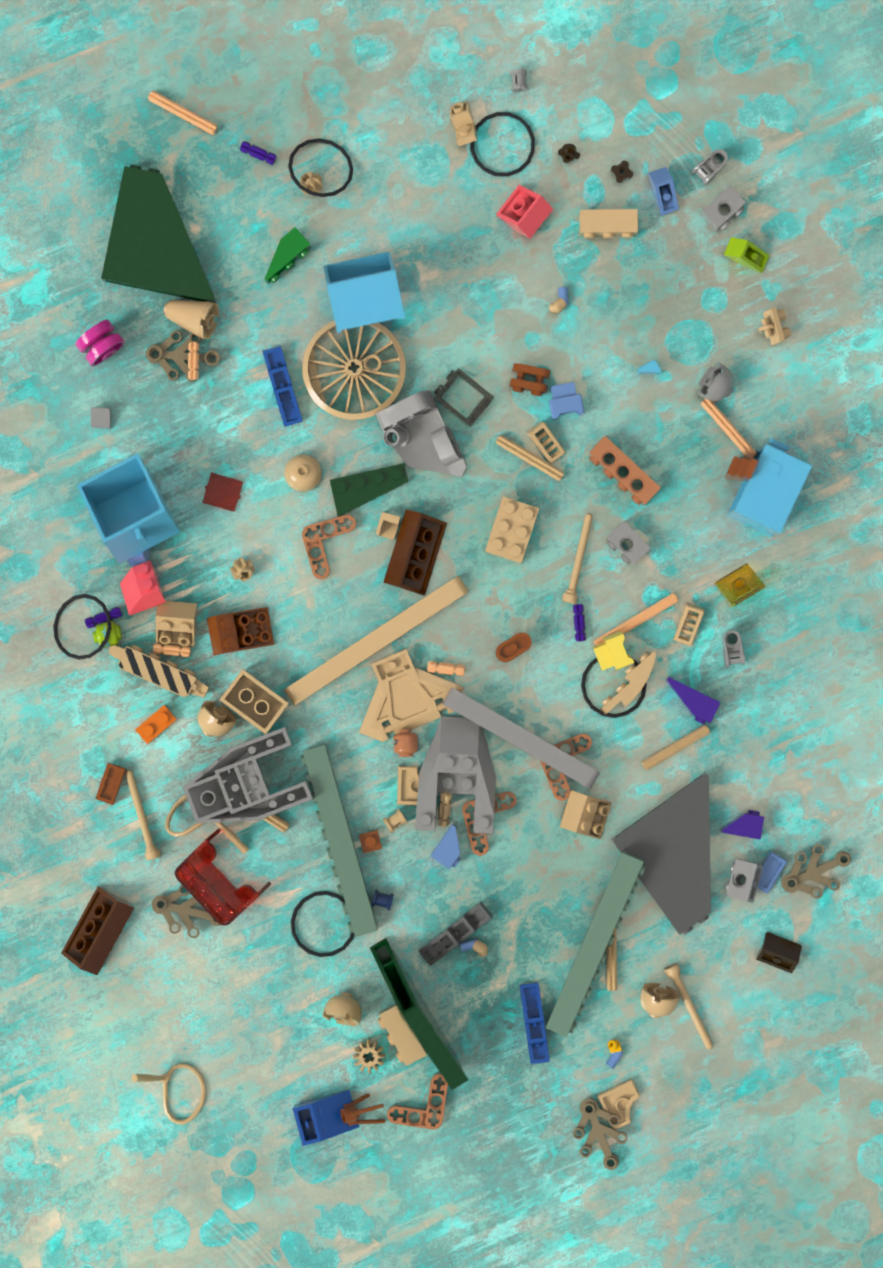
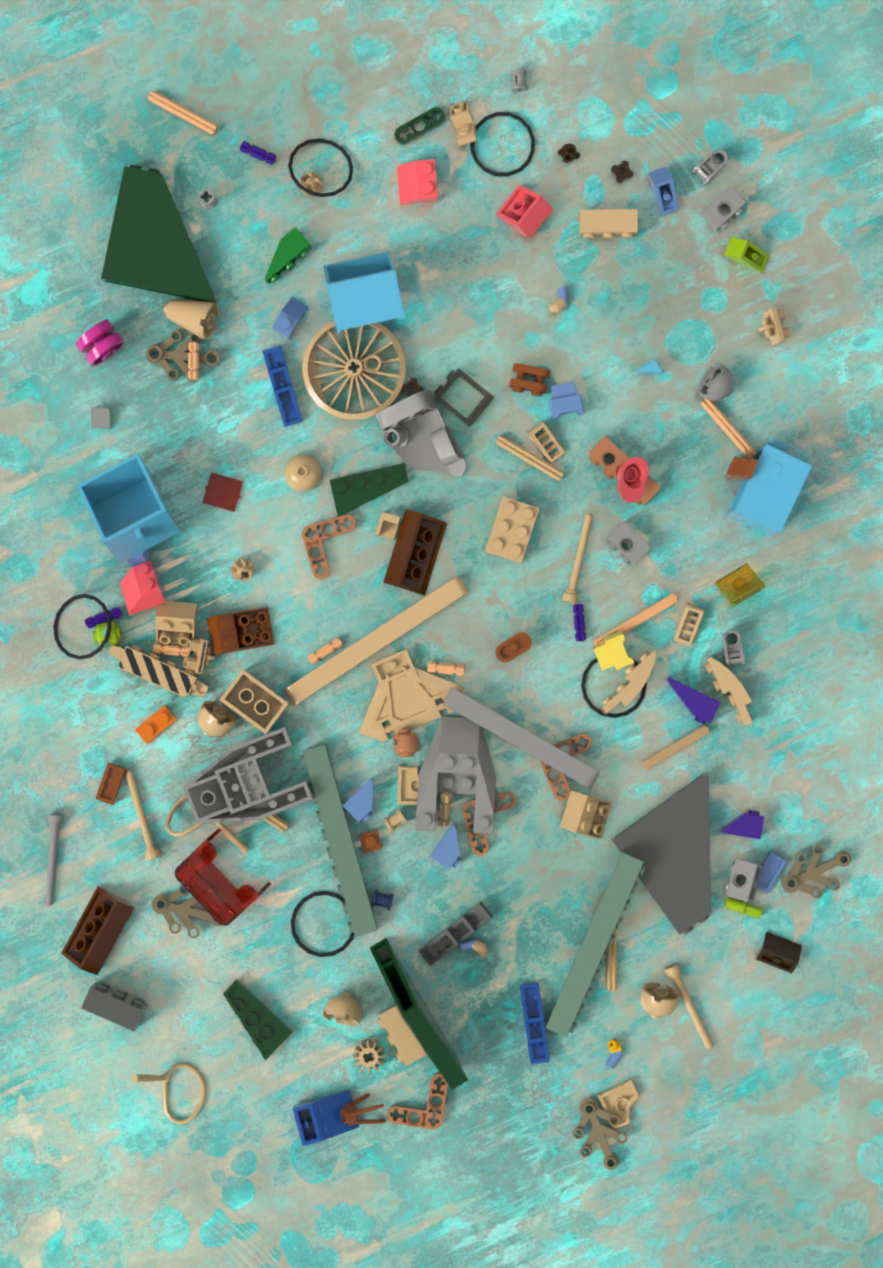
none -> light grey piece [45,814,63,906]
none -> dark grey brick [81,981,148,1032]
none -> tan hips [183,637,216,674]
none -> light grey bush [198,188,216,209]
none -> dark green wing [223,979,292,1061]
none -> medium blue slope [272,297,308,340]
none -> light nougat axle [308,638,343,664]
none -> medium blue slope [343,779,374,822]
none -> dark green beam [394,107,445,145]
none -> coral slope [397,159,438,205]
none -> dark brown plate [401,378,424,397]
none -> coral piece [617,457,649,503]
none -> tan slope [705,657,753,726]
none -> lime axle [724,896,763,919]

